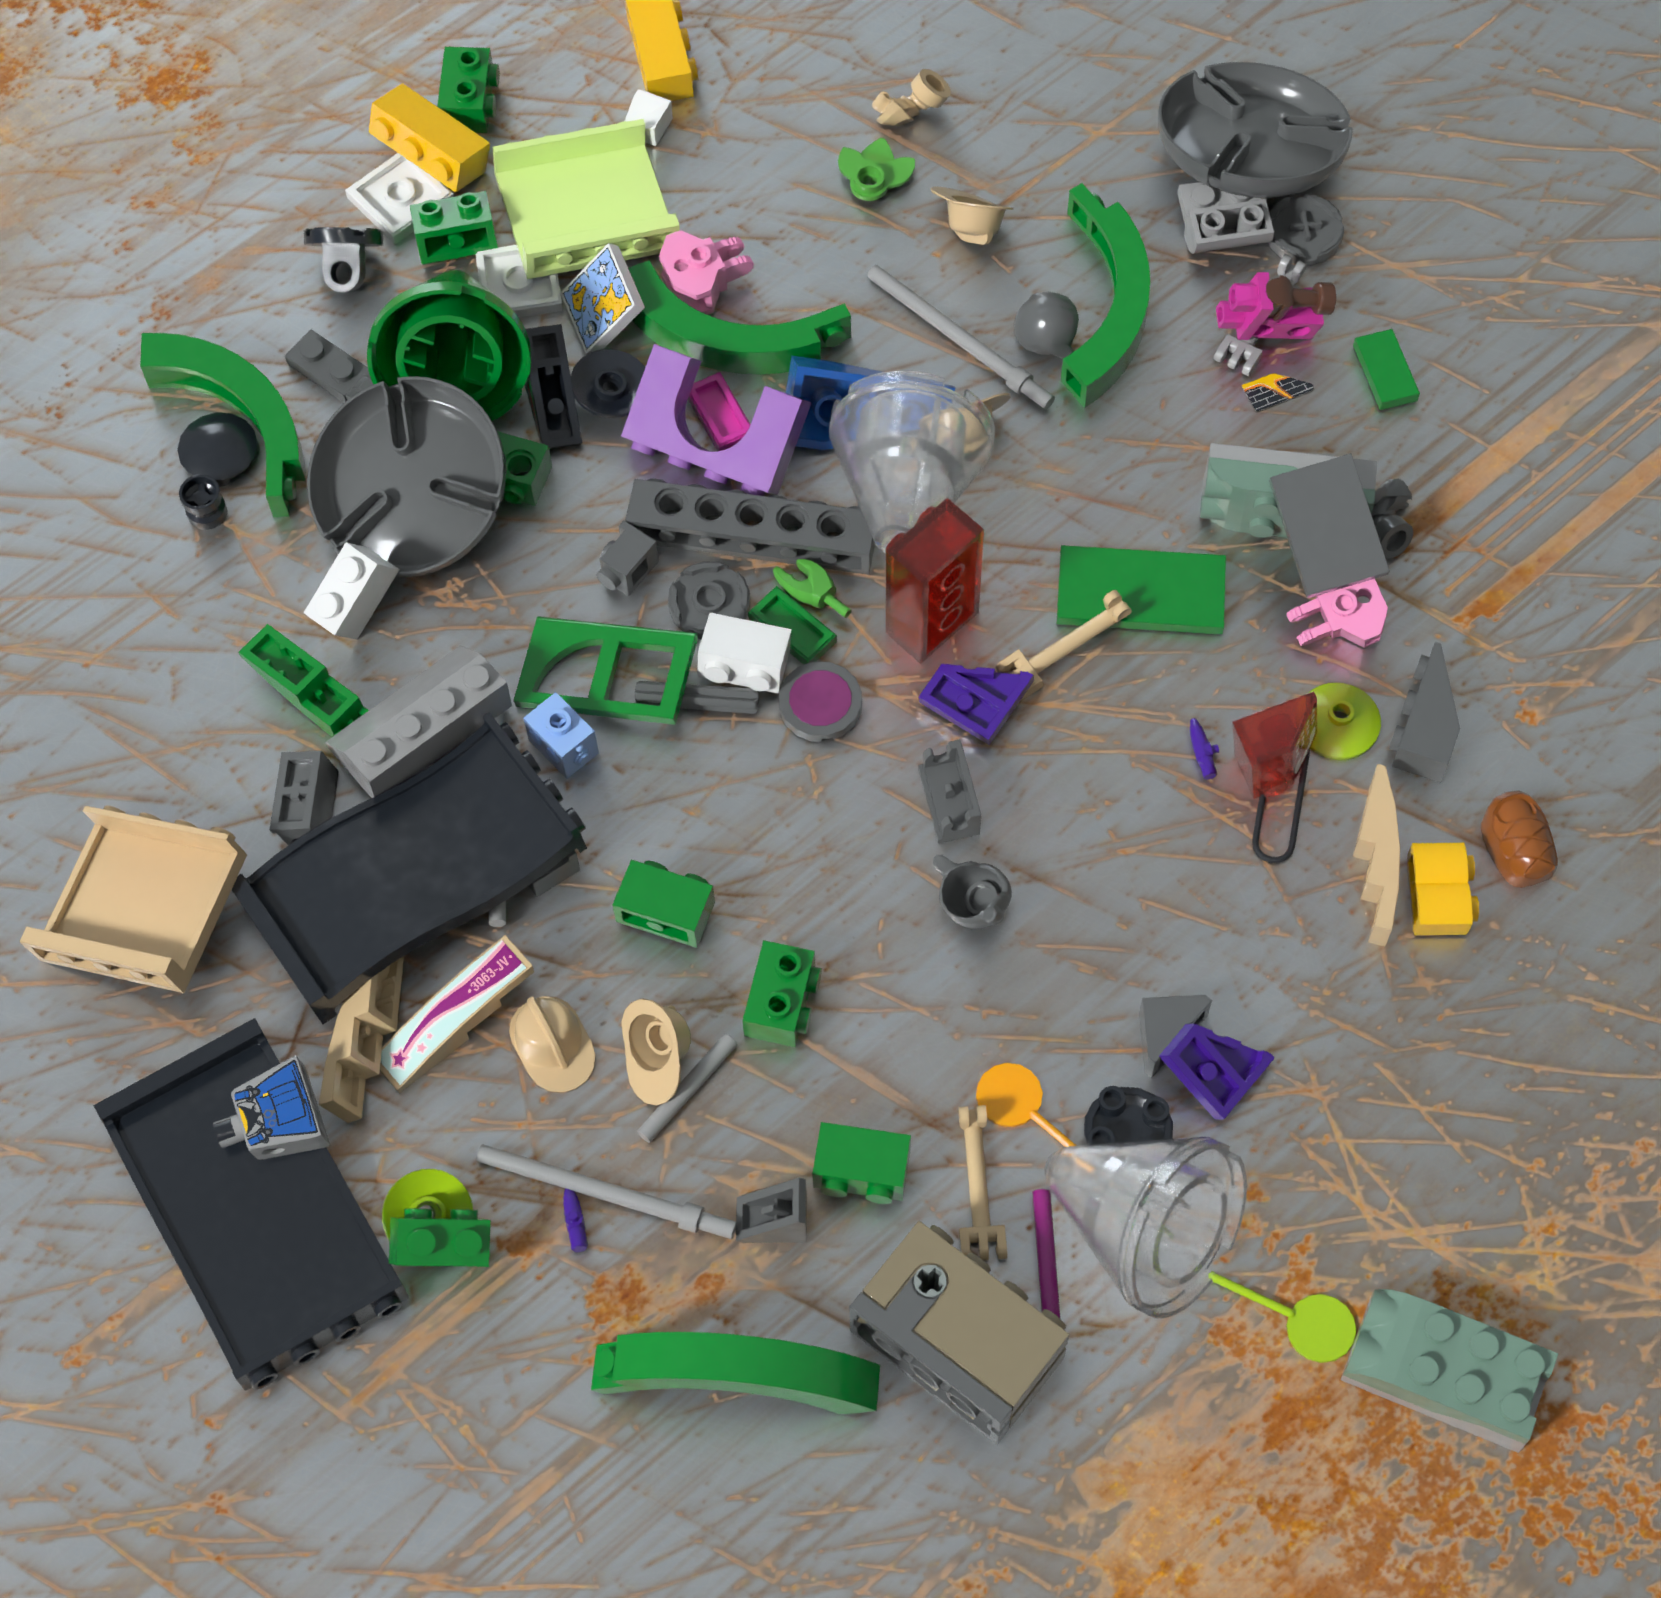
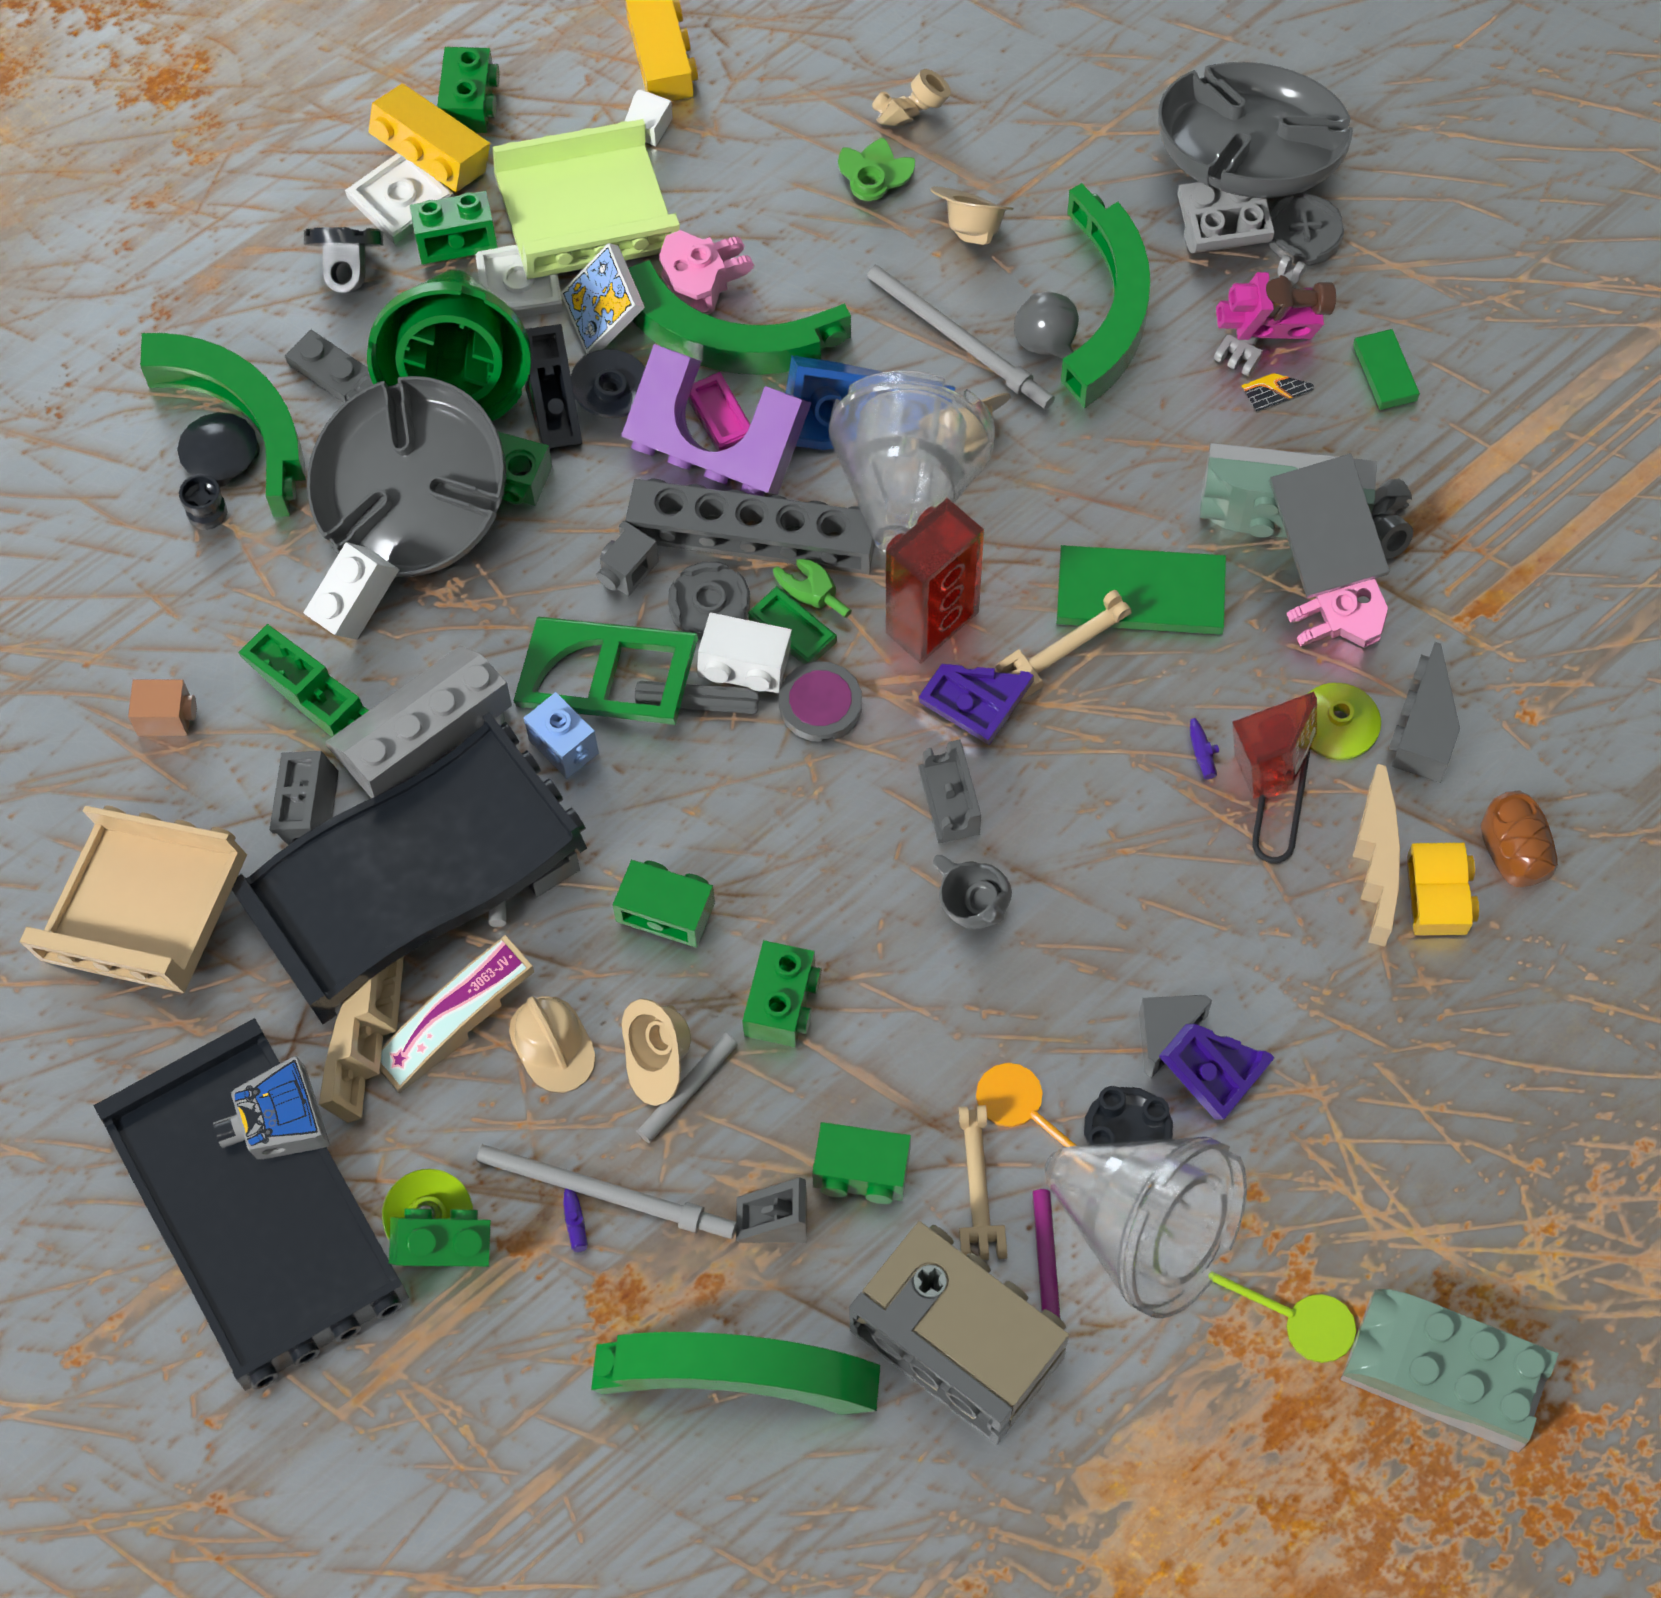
none -> nougat brick [128,679,197,736]

